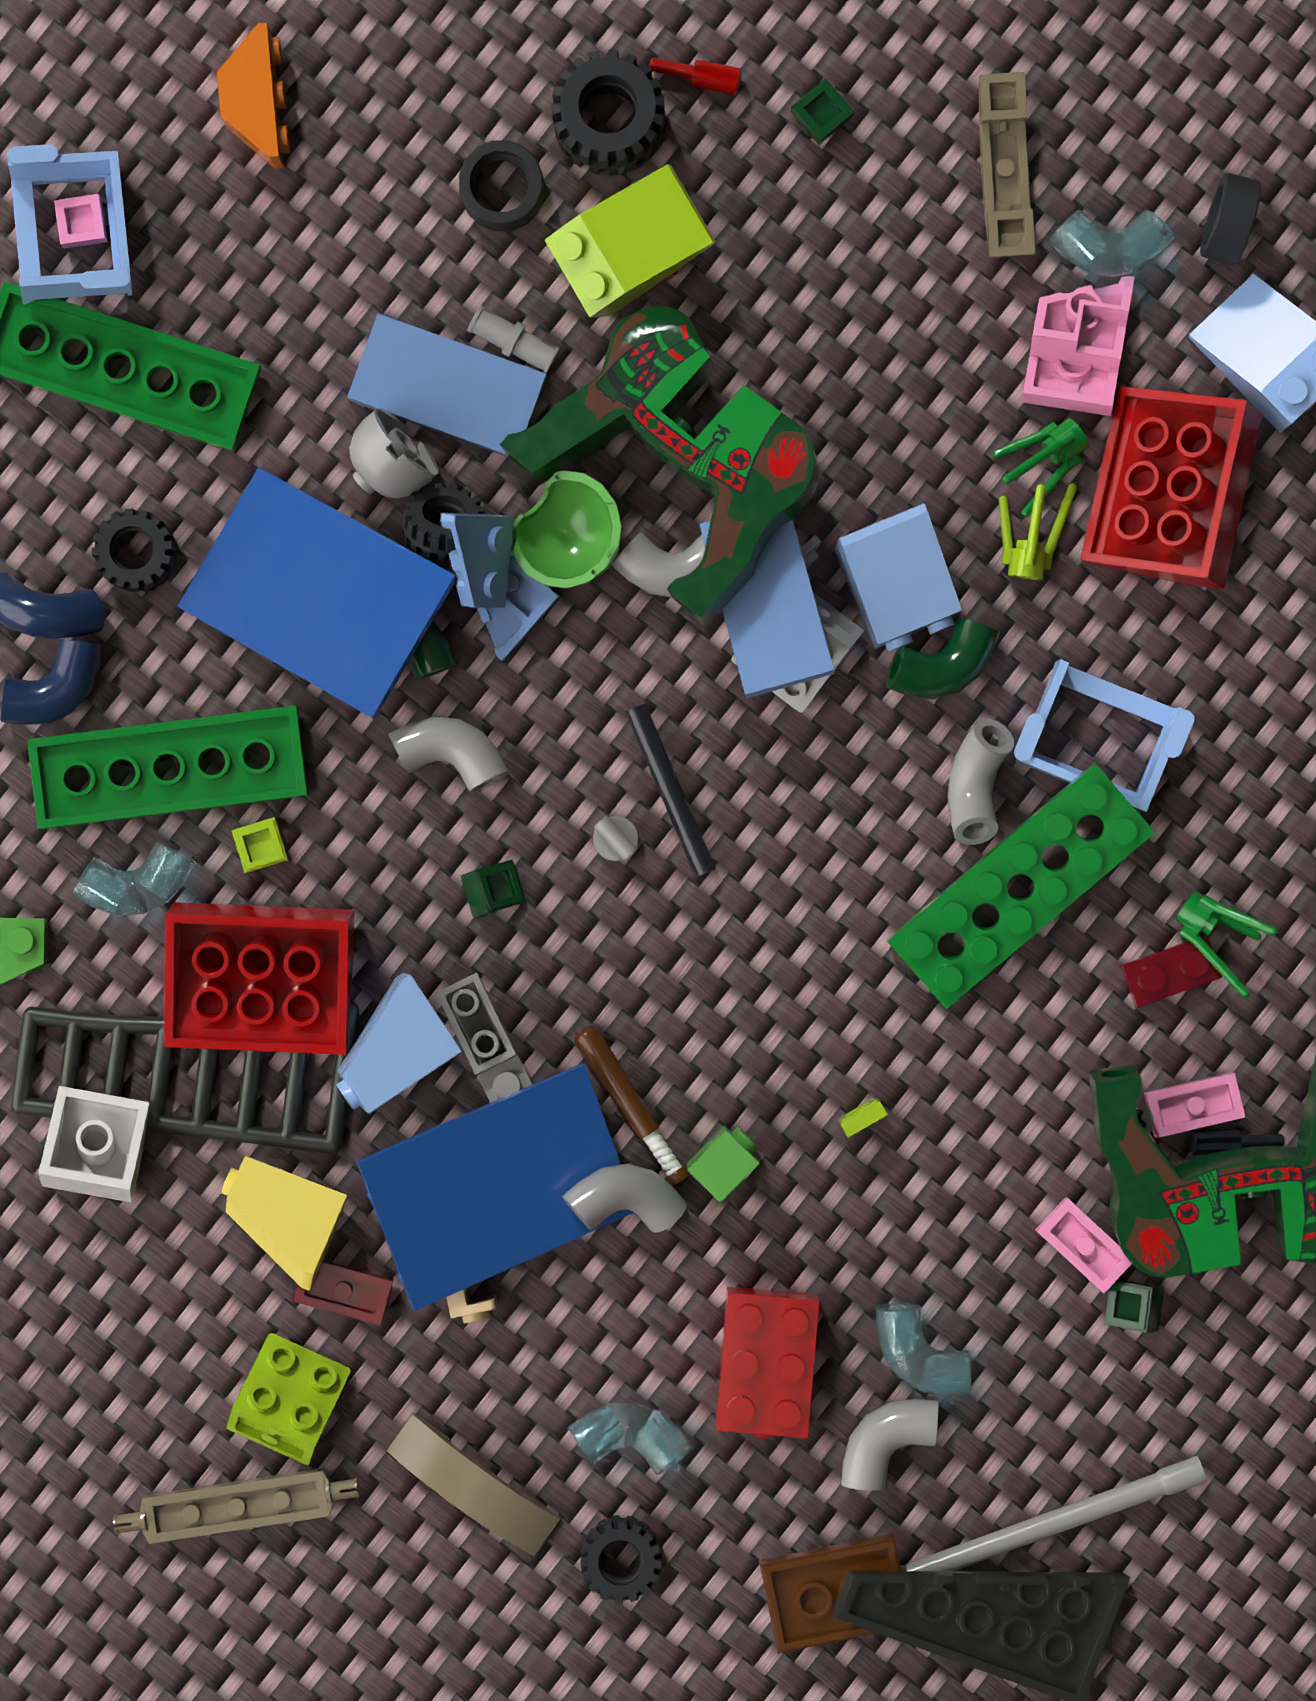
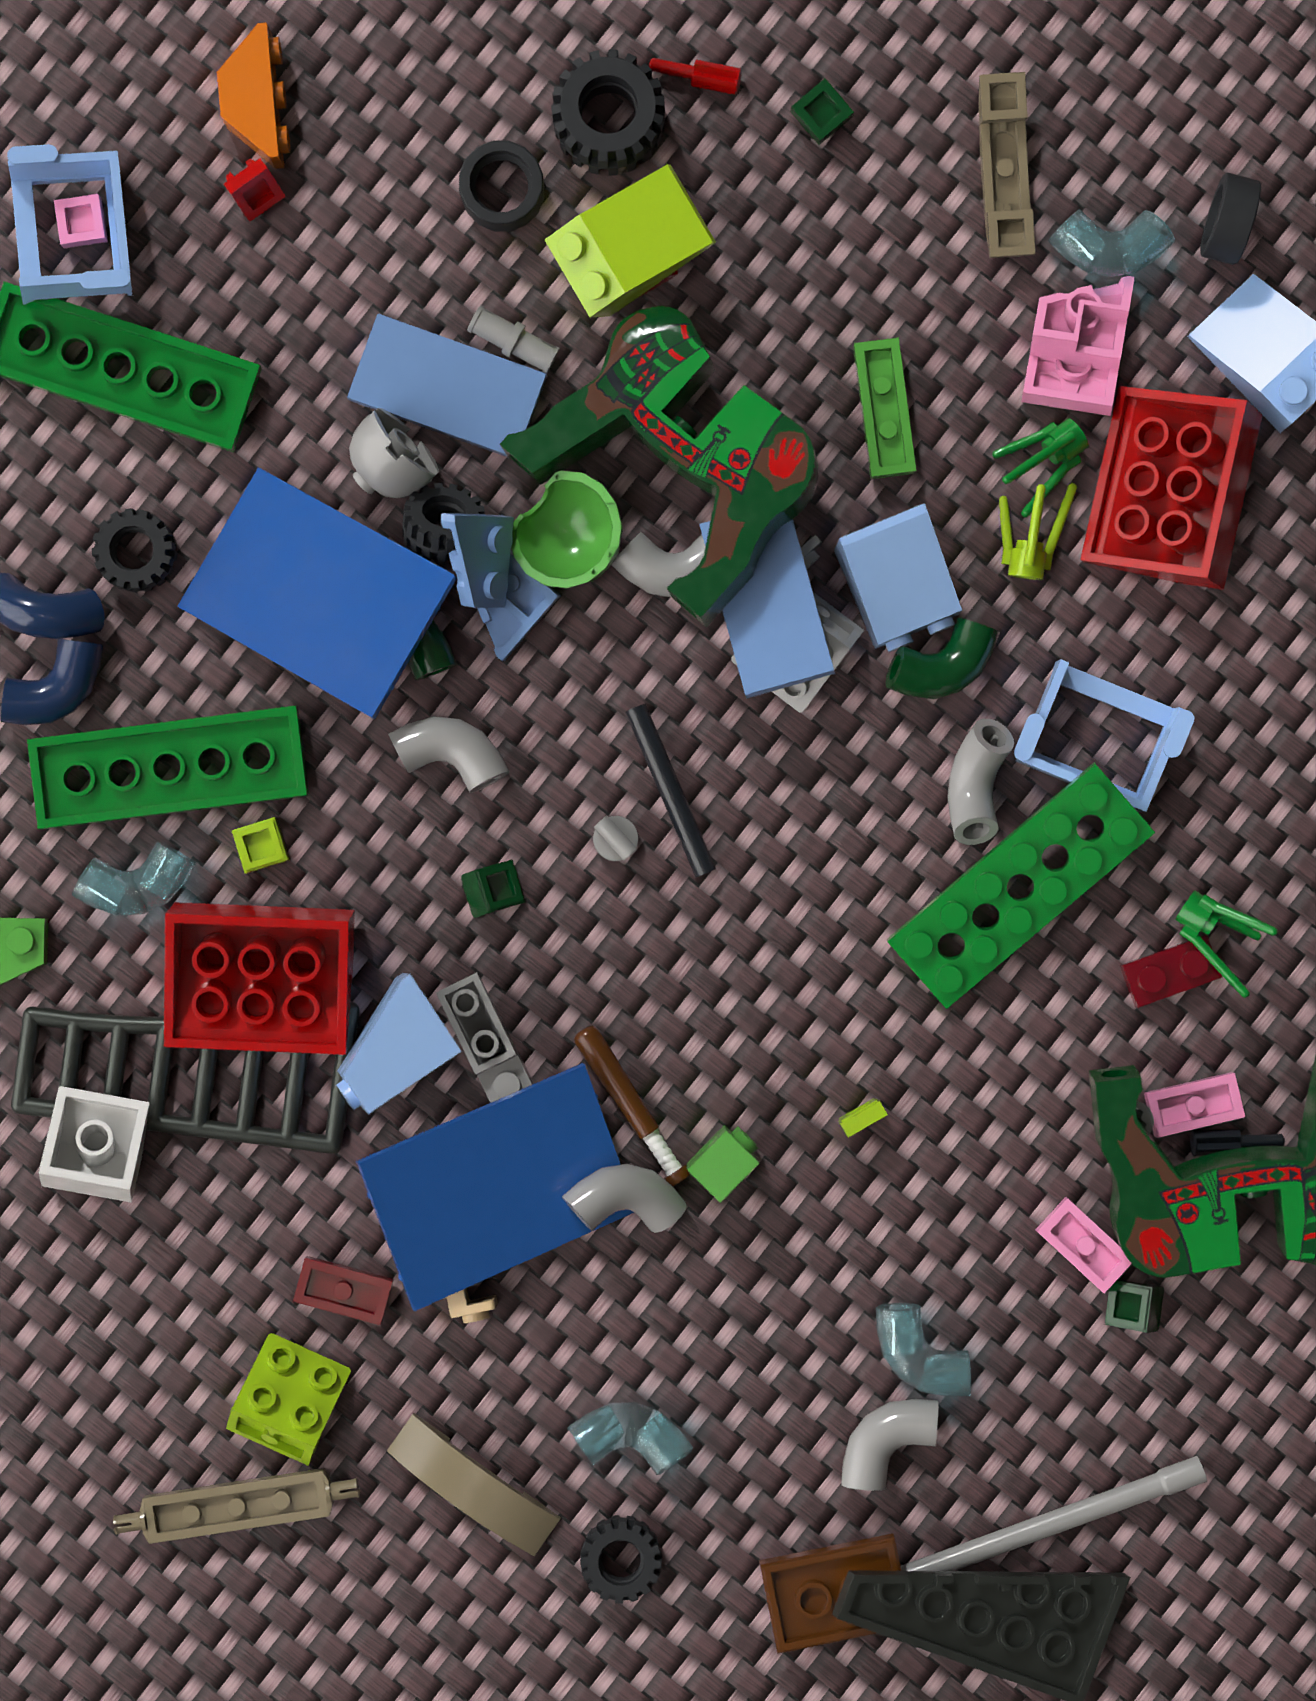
light yellow slope [221,1156,347,1291] -> none
red piece [715,1286,819,1439] -> none
none -> red tile [224,158,286,222]
none -> bright green plate [853,337,916,479]

